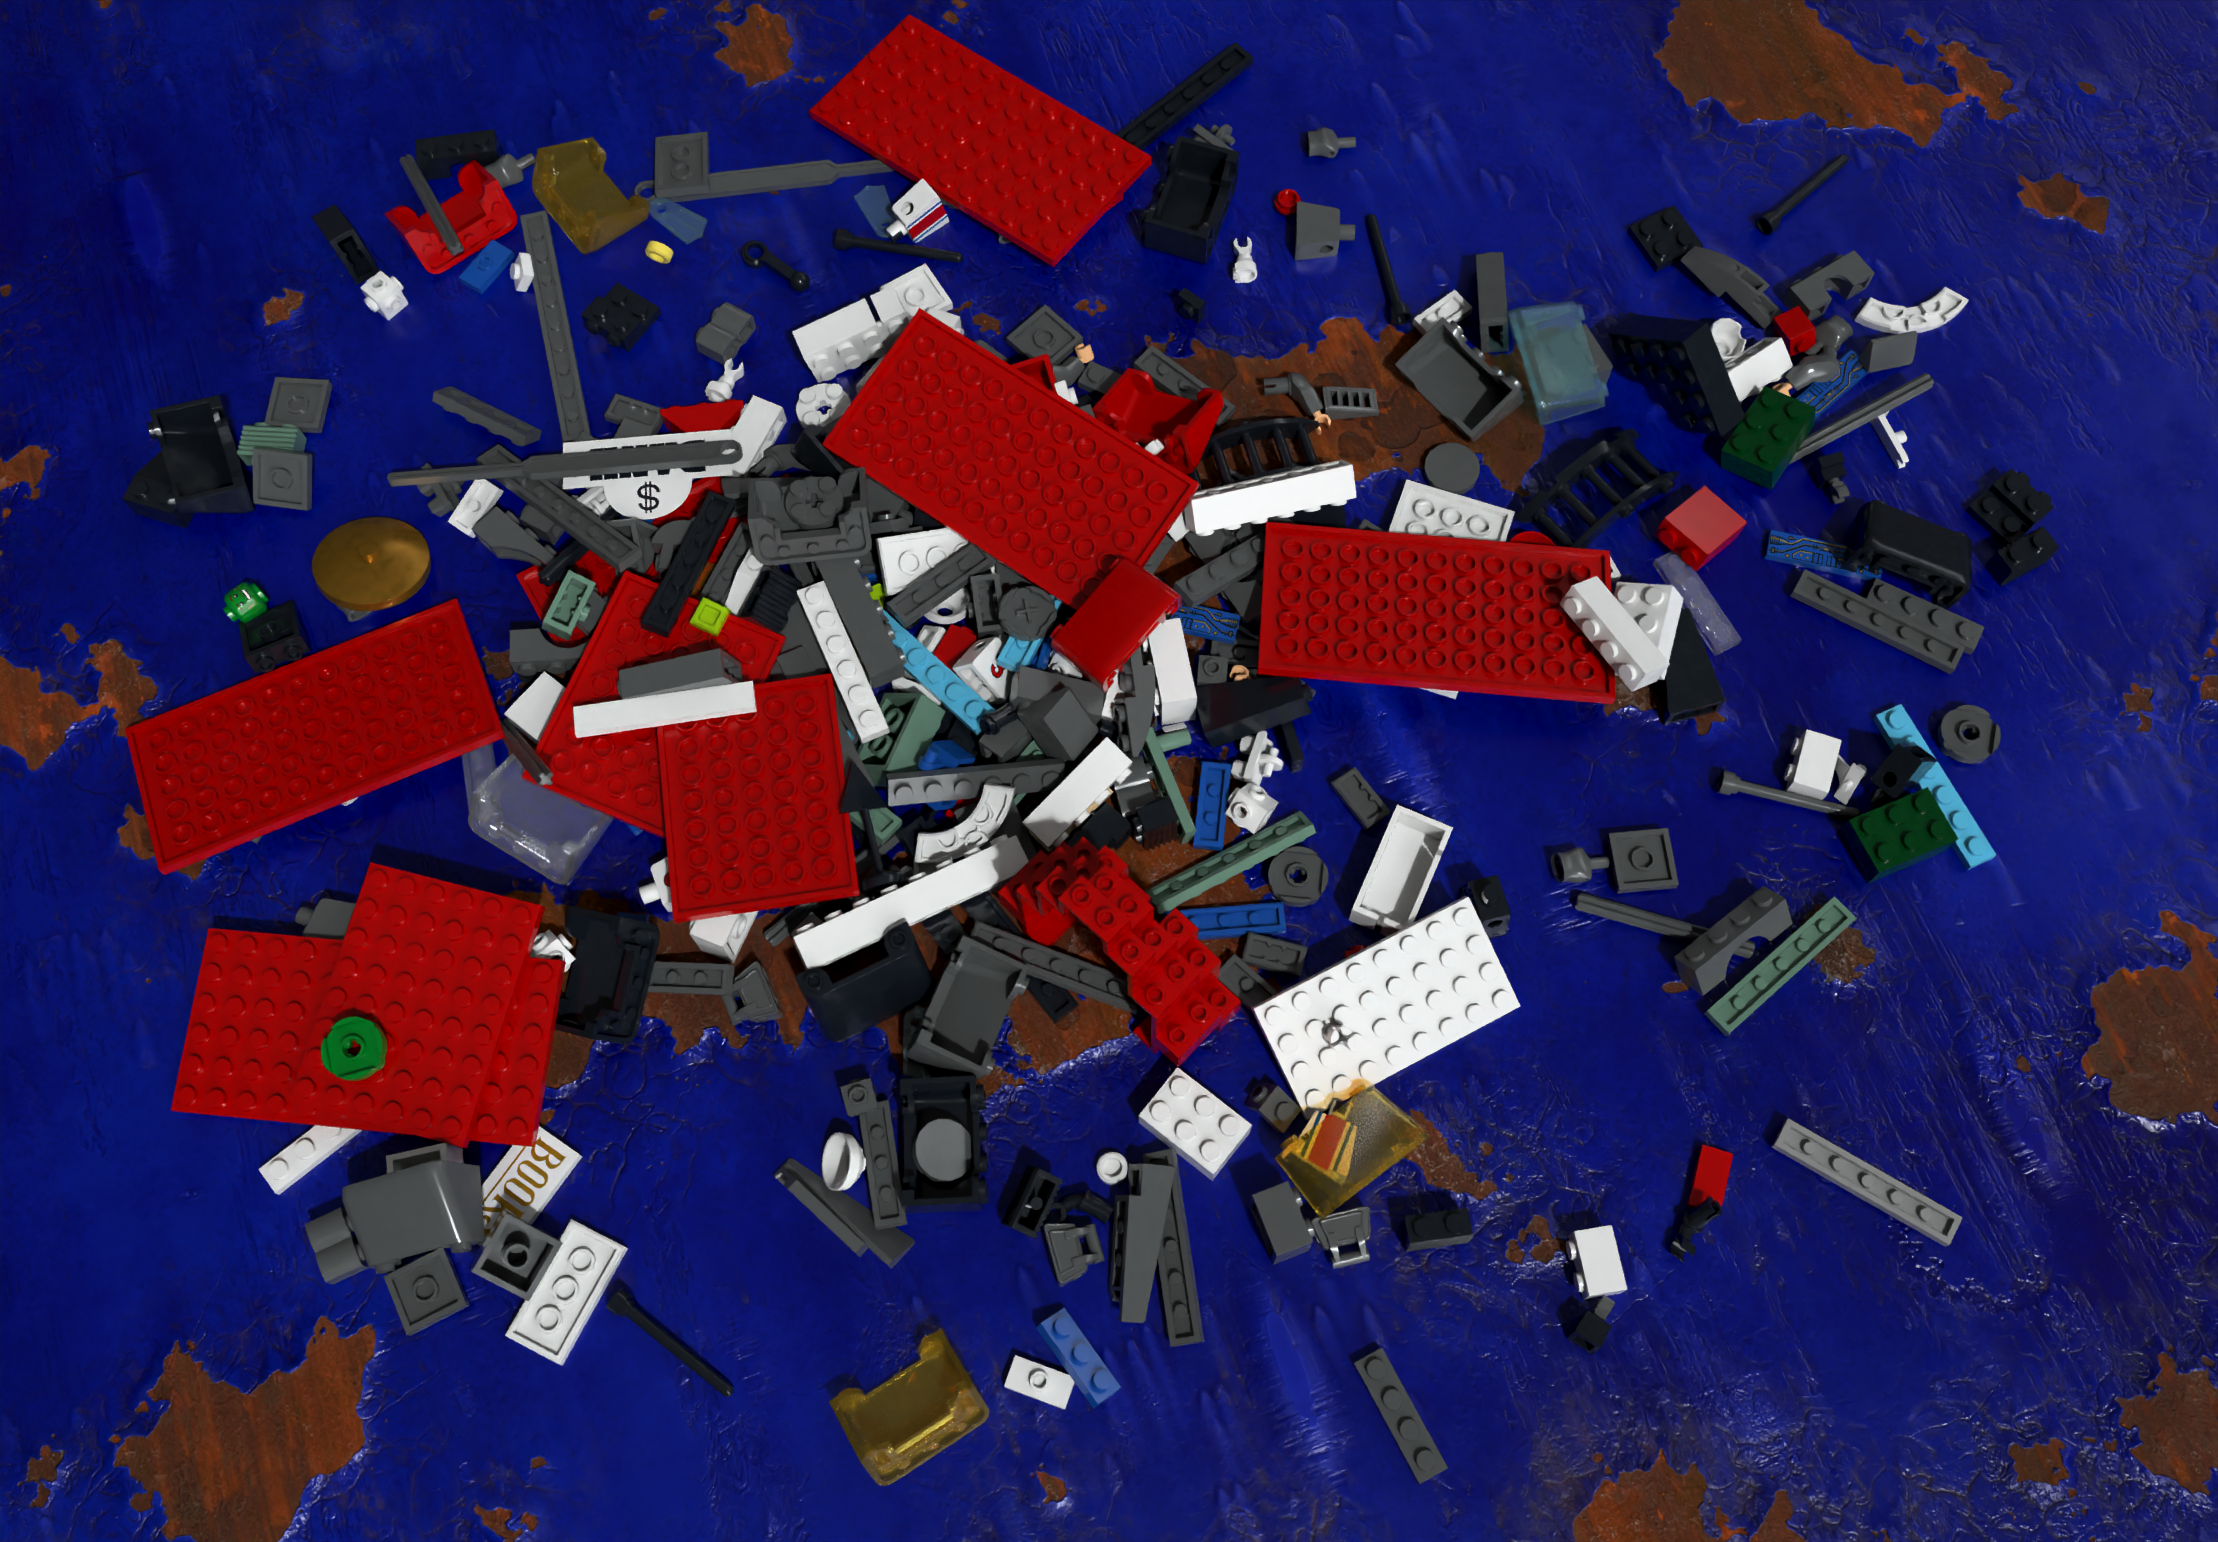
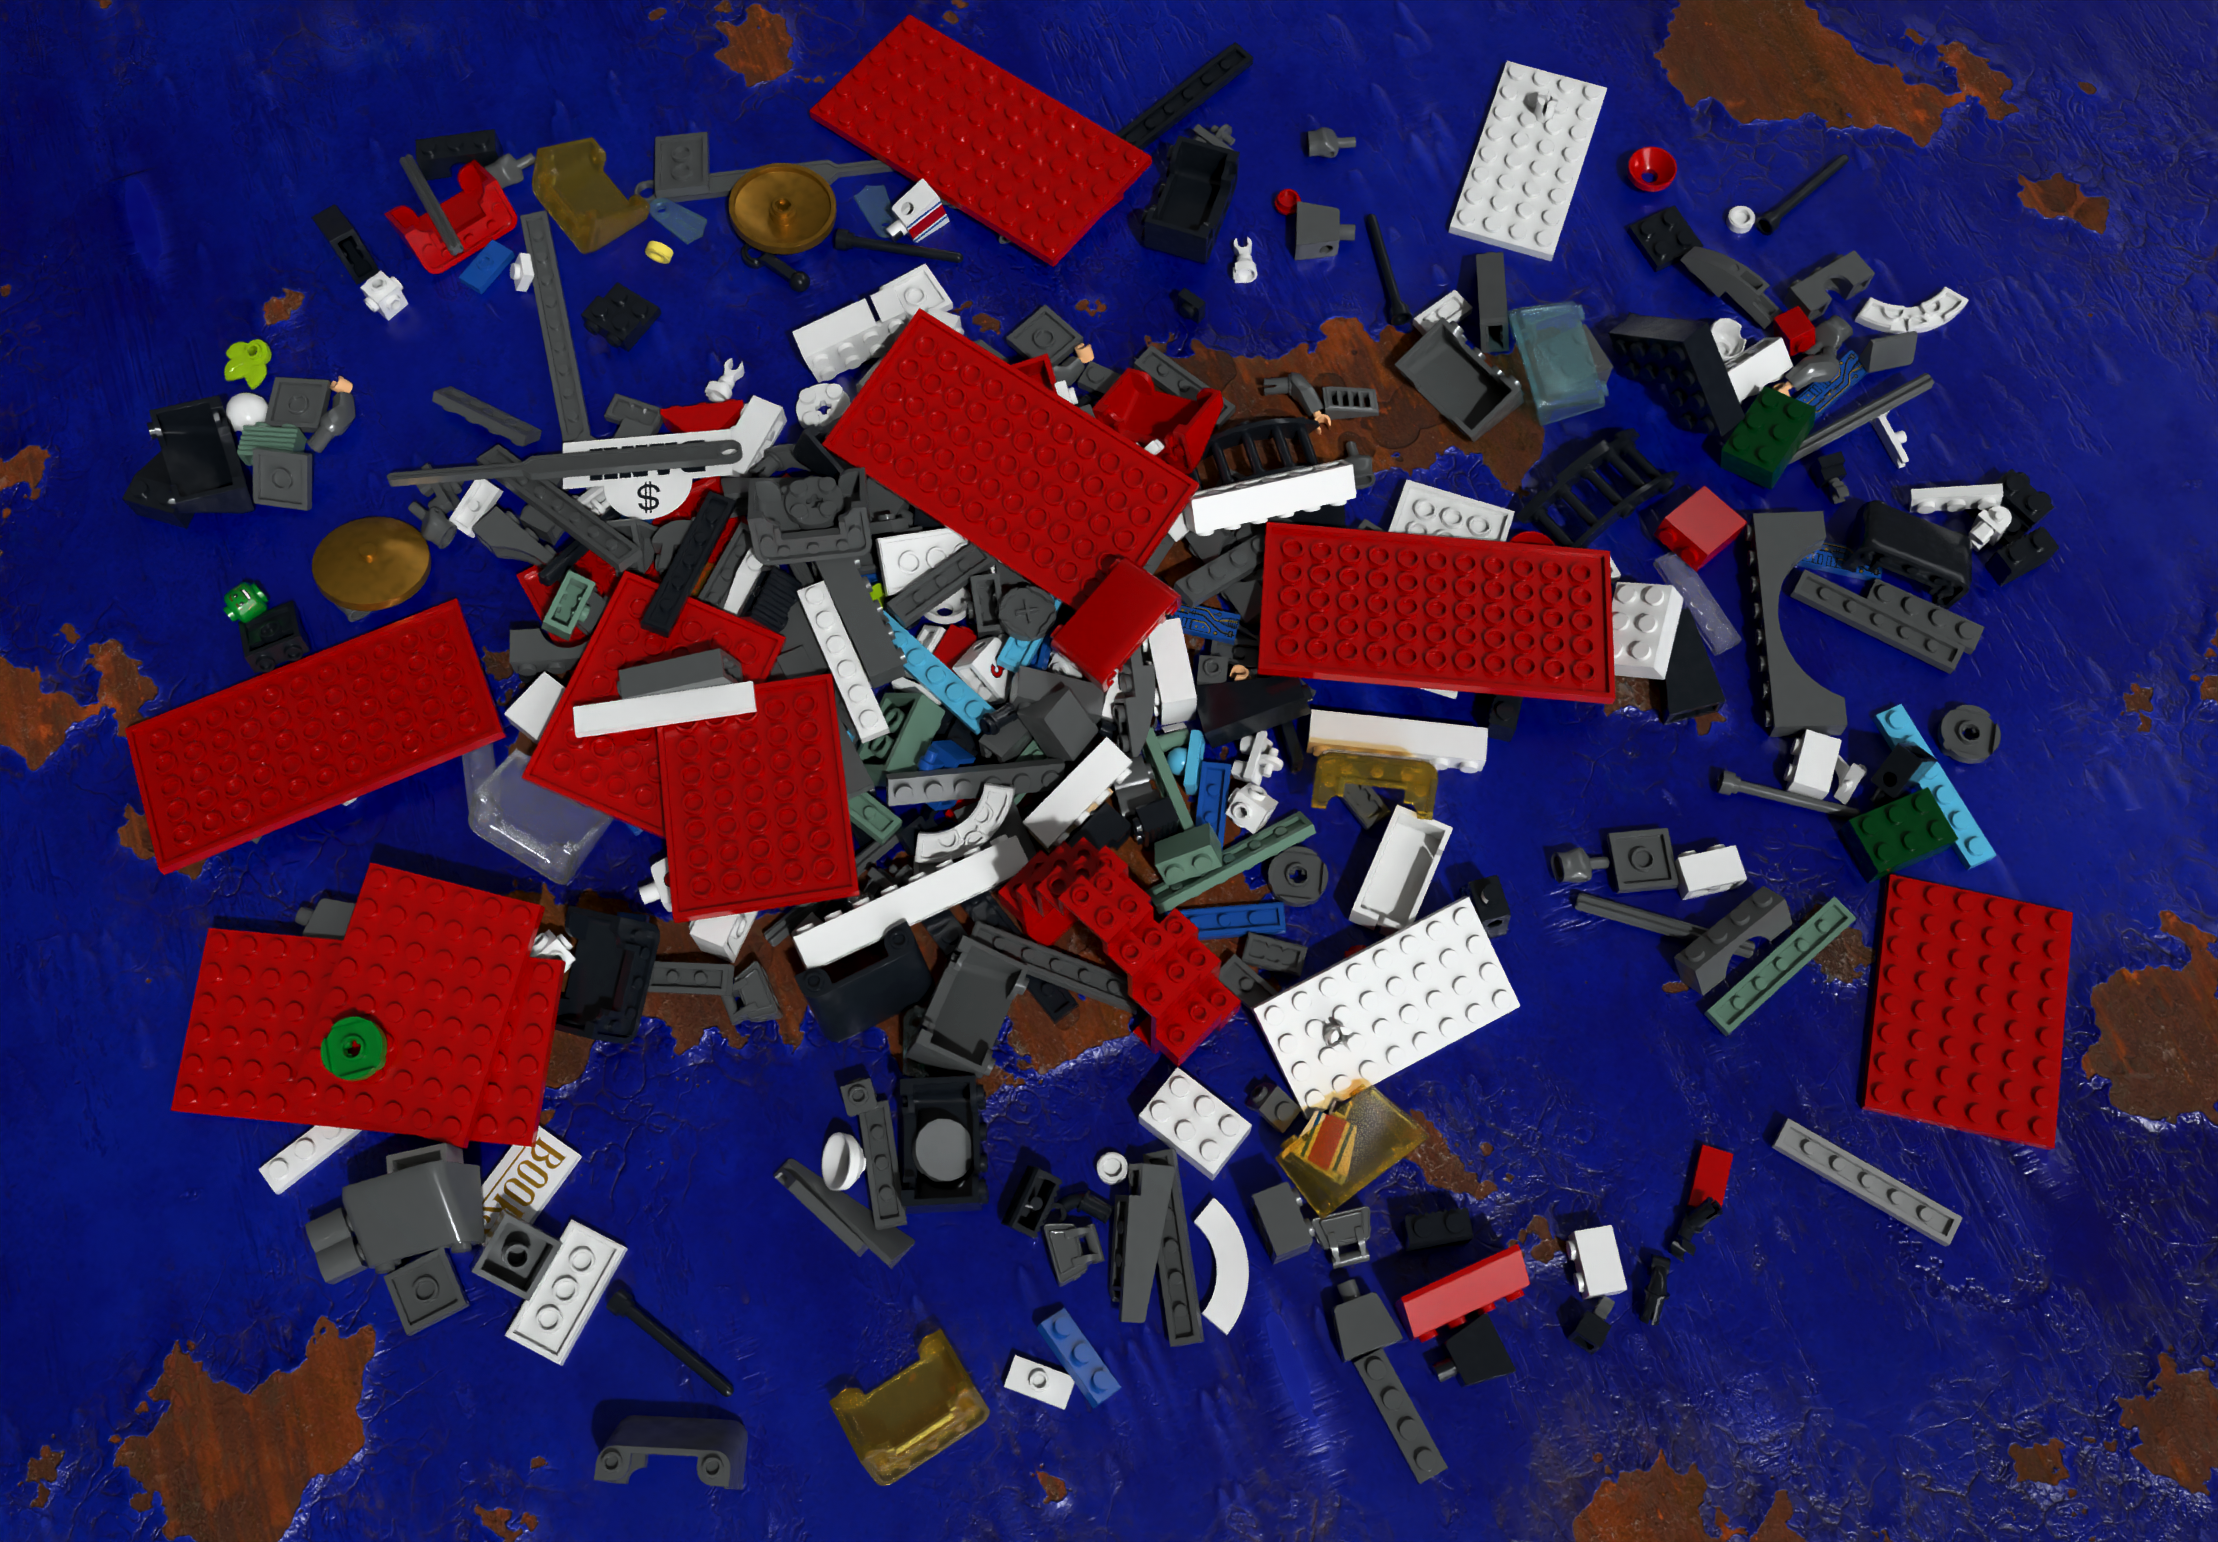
dark grey axle [501,718,554,787] -> none
lime tile [690,597,730,637] -> none
dark grey brick [695,302,756,365] -> none
black piece [839,761,904,892] -> none
dark grey tile [1423,442,1480,495] -> none
white brick [1560,576,1670,692] -> none
none -> lime plate [224,339,272,390]
none -> white hair [226,393,268,432]
none -> dark grey arm [306,376,356,453]
none -> dark grey piece [408,502,457,549]
none -> dark grey windscreen [594,1415,748,1490]
none -> pearl gold dish [729,163,836,255]
none -> sand green brick [1154,823,1223,886]
none -> medium azure tile [1166,730,1206,796]
none -> white tile [1194,1198,1249,1336]
none -> white brick [1307,709,1488,773]
none -> clear yellow windscreen [1311,749,1438,820]
none -> dark grey torso [1331,1279,1403,1363]
none -> dark grey piece [1342,441,1376,490]
none -> slope [1393,1244,1530,1343]
none -> black torso [1431,1313,1516,1388]
none -> white plate [1448,61,1607,261]
none -> black brick [1484,694,1523,742]
none -> red piece [1627,146,1677,192]
none -> black piece [1638,1254,1671,1326]
none -> white brick [1675,844,1747,900]
none -> white tile [1726,206,1755,234]
none -> dark grey arch [1744,511,1848,737]
none -> red plate [1861,874,2073,1150]
none -> white plate [1909,484,2003,514]
none -> white hips [1968,506,2012,552]

